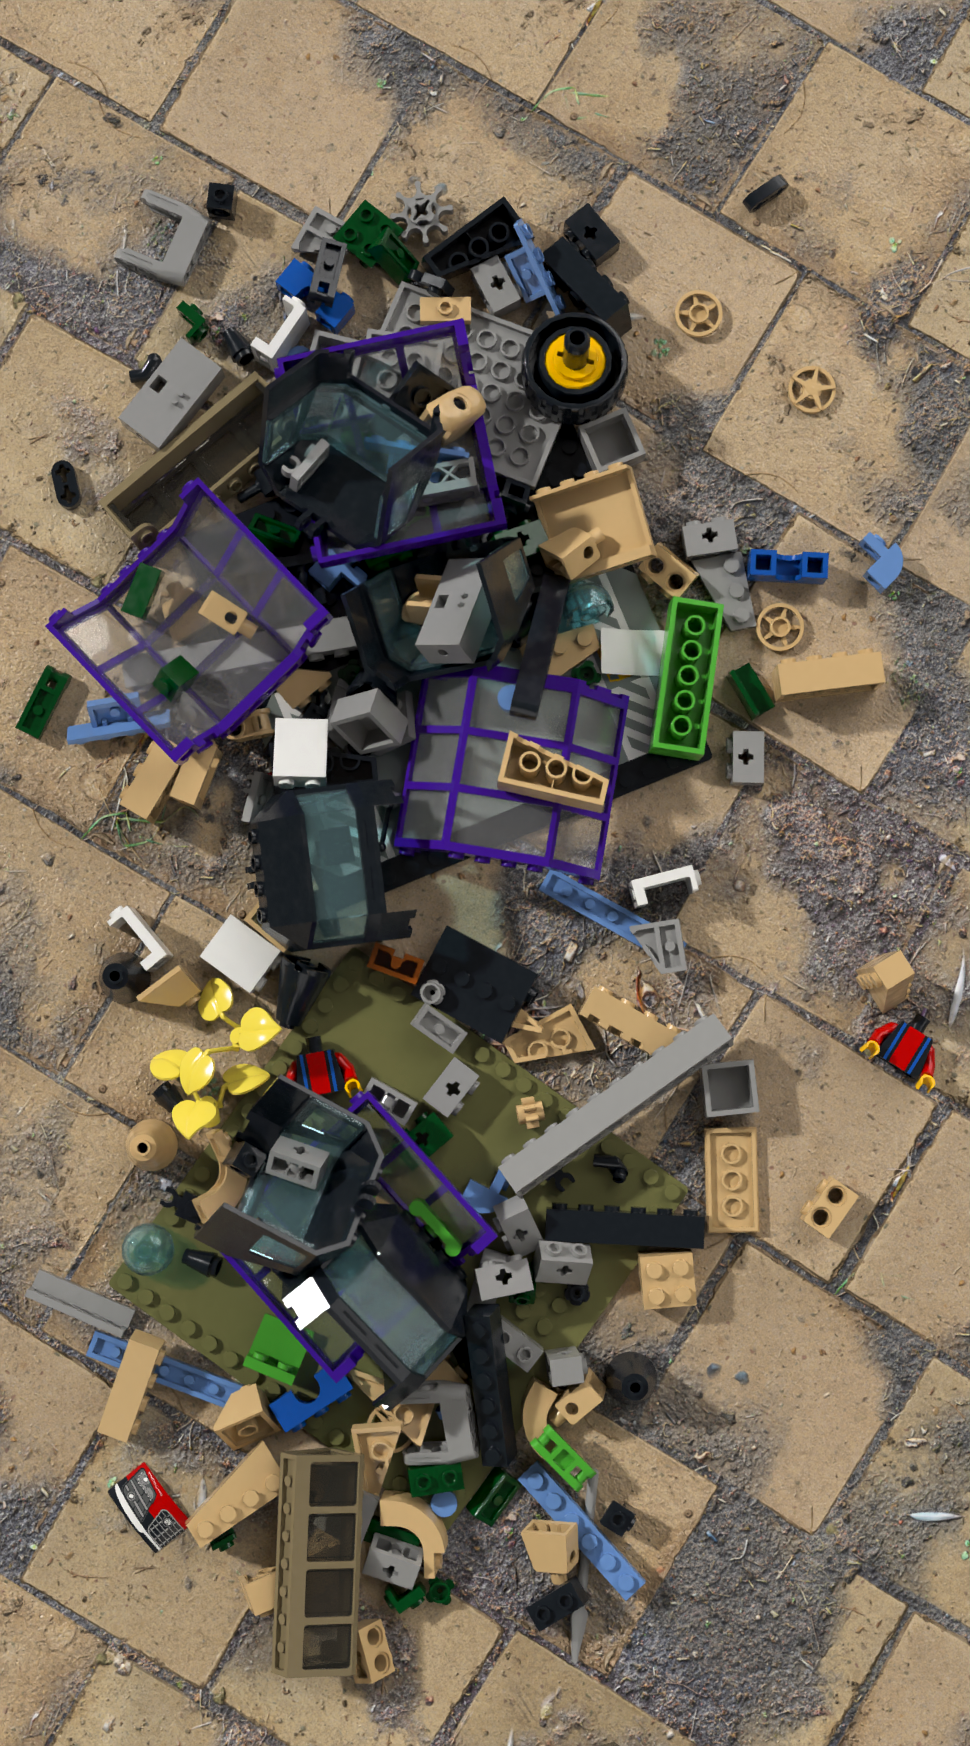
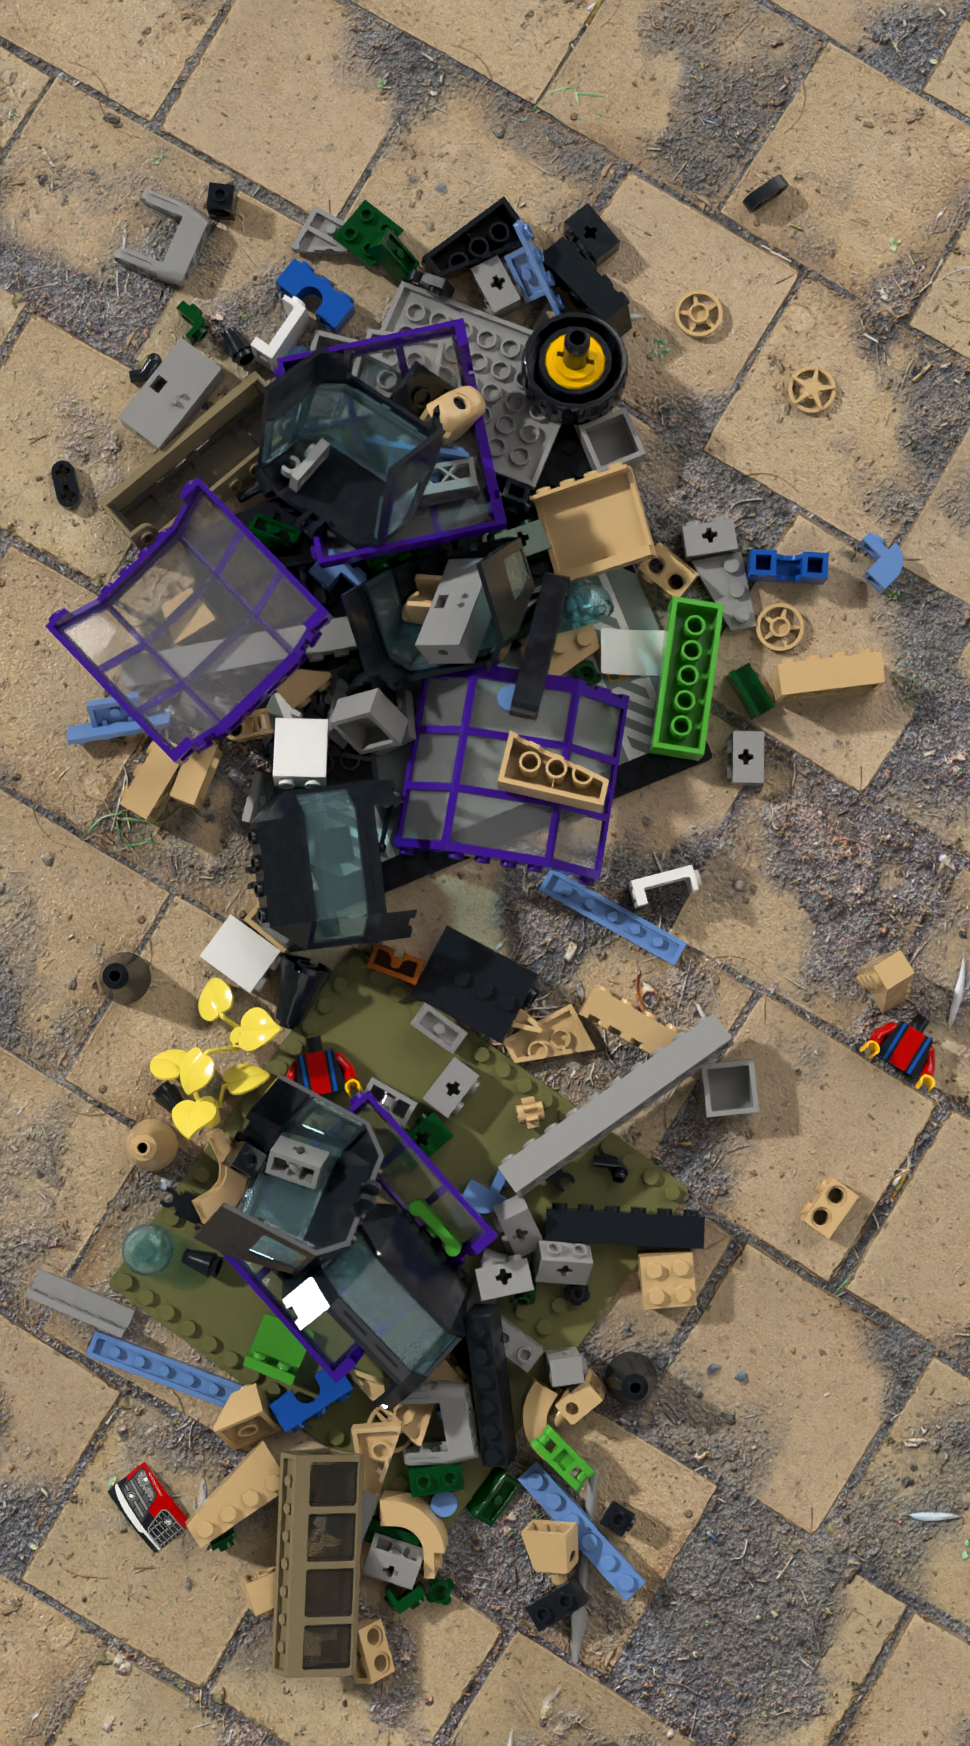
dark green plate [15,665,72,740] -> none
tan brick [97,1329,166,1443] -> none
white panel [107,906,173,973] -> none
dark green slope [121,562,165,621] -> none
tan slope [136,965,203,1008] -> none
dark green brick [152,655,199,702] -> none
tan torso [198,590,259,639] -> none
black plate [307,237,347,308] -> none
light grey gear [390,181,454,247] -> none
tan plate [420,297,471,325] -> none
light grey plate [420,979,445,1005] -> none
tan torso [538,527,605,580] -> none
light grey wing [629,918,688,974] -> none
tan tile [704,1127,760,1233] -> none

